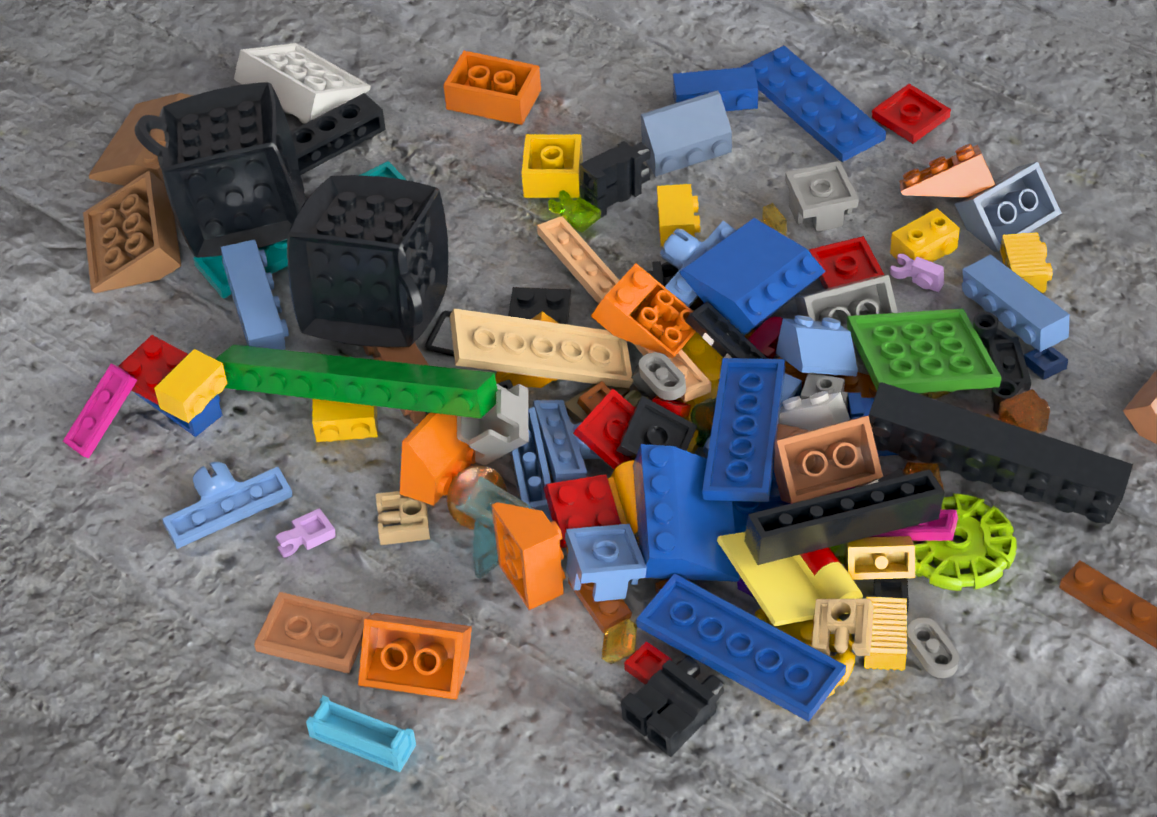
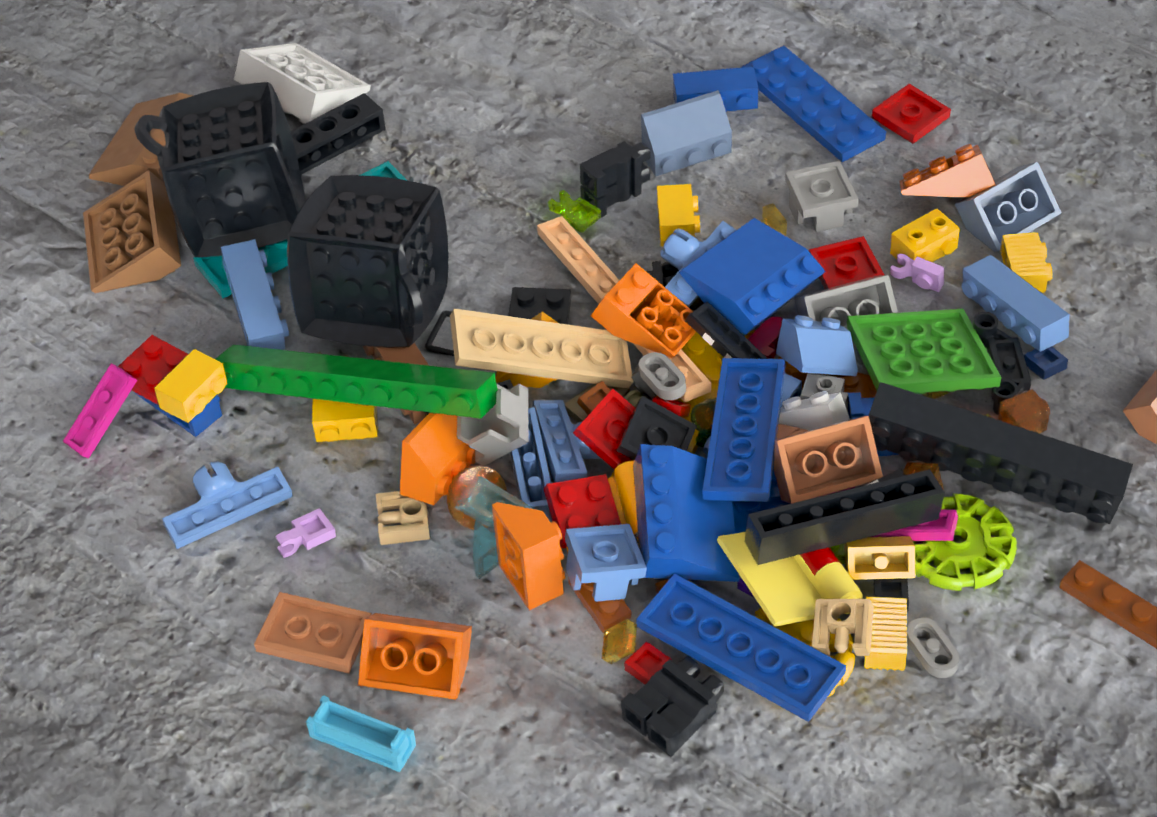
orange brick [443,50,541,125] -> none
yellow brick [522,134,583,198] -> none

